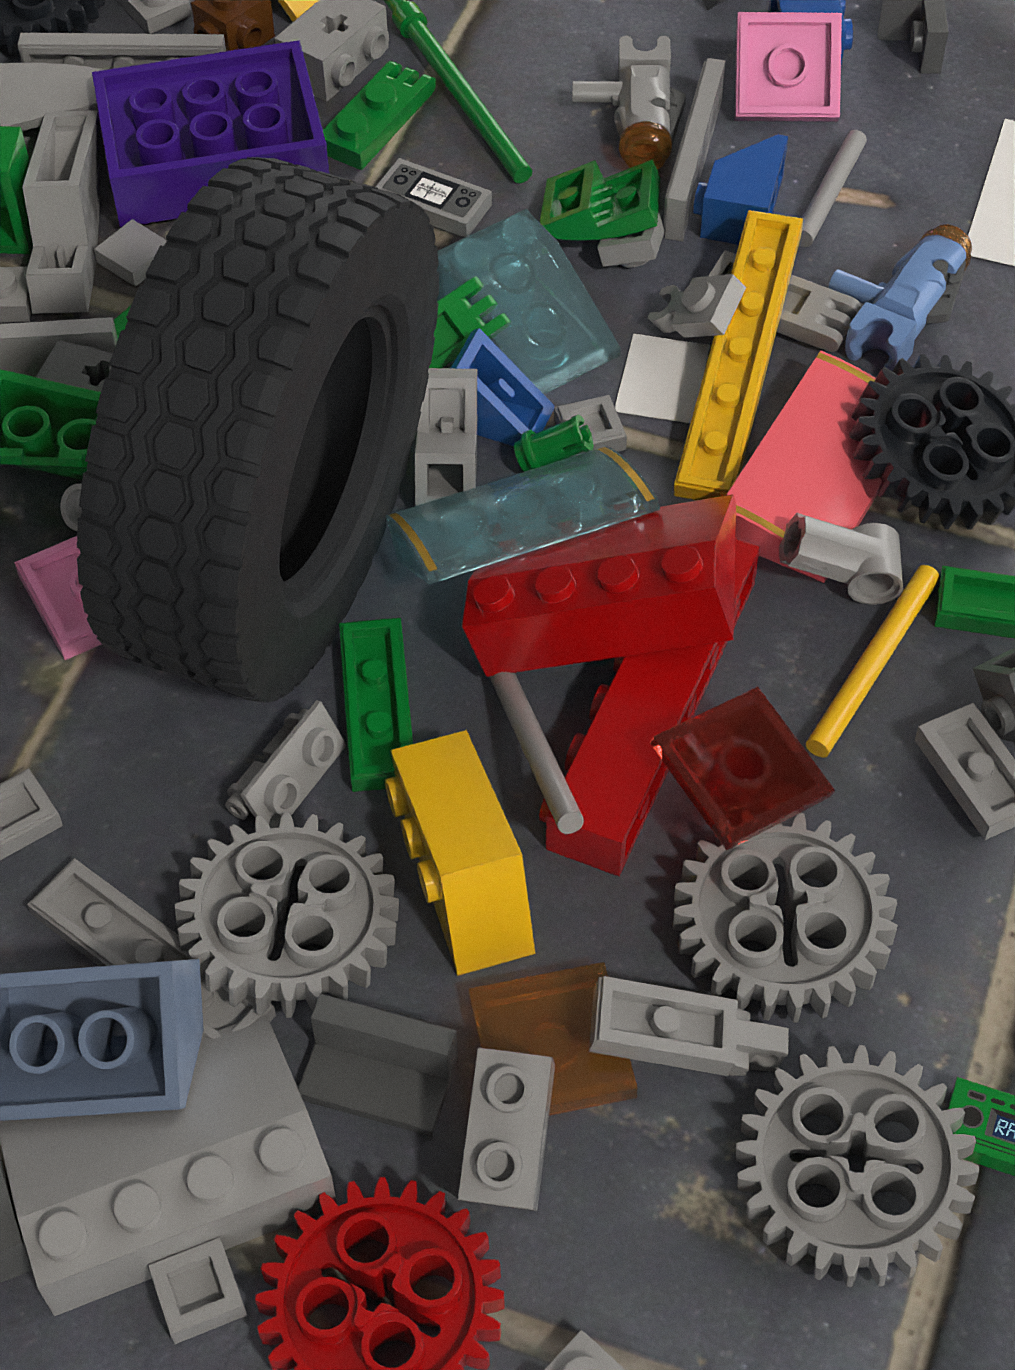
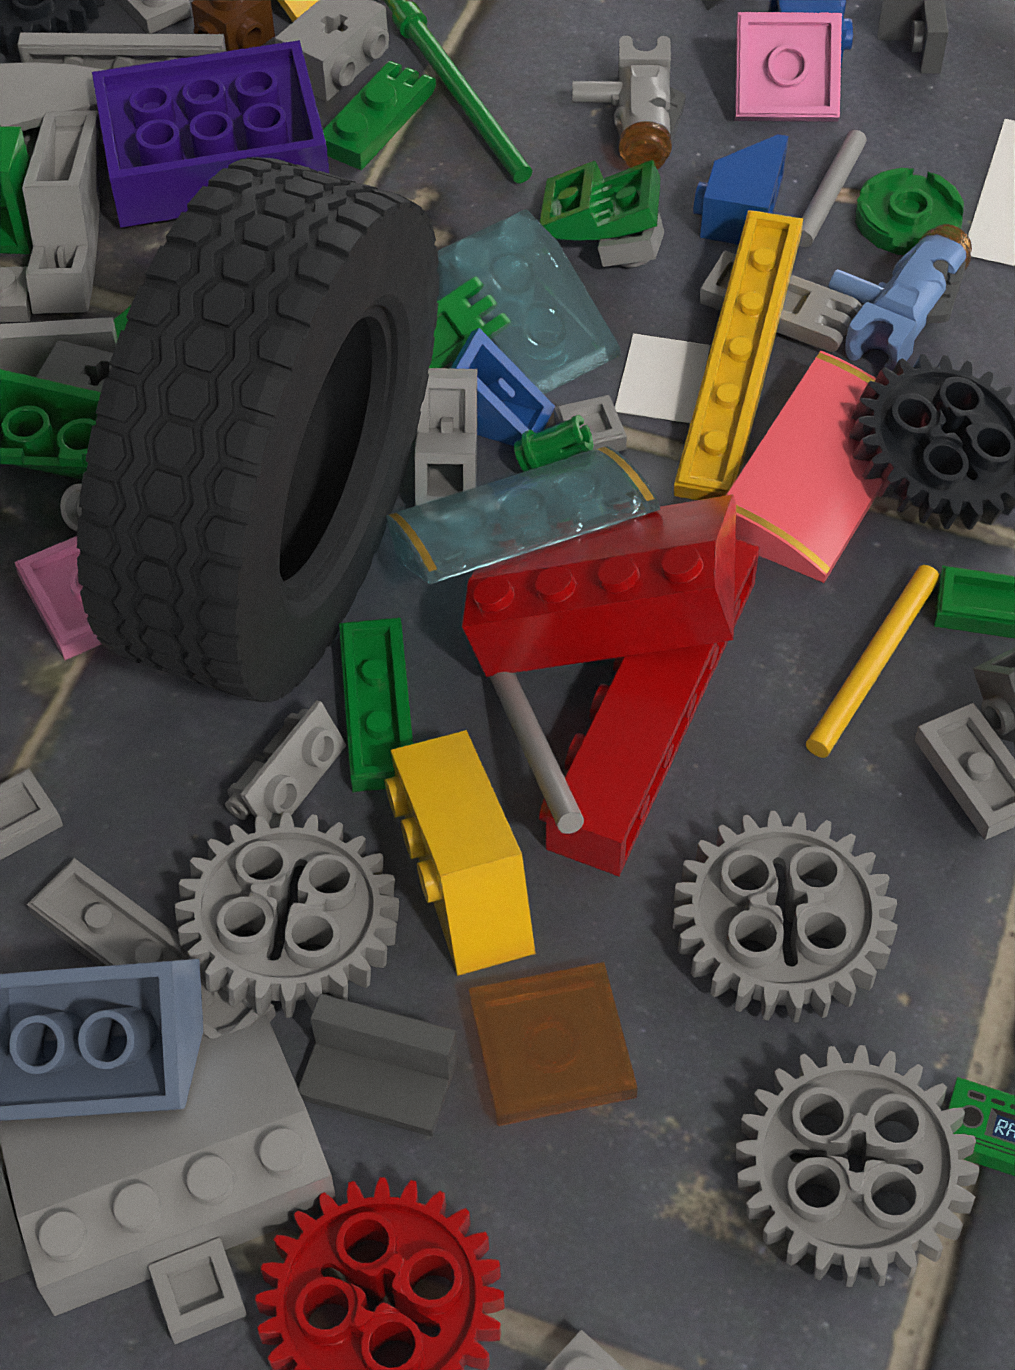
light grey tile [94,219,167,287] -> none
tile [376,158,492,238] -> none
light grey brick [458,1048,555,1211] -> none
light grey hinge [589,976,789,1076] -> none
light grey plate [647,274,746,338] -> none
clear red slope [650,687,835,851] -> none
light grey tile [663,58,725,242] -> none
light grey piece [779,513,903,605] -> none
none -> green tile [855,168,964,255]

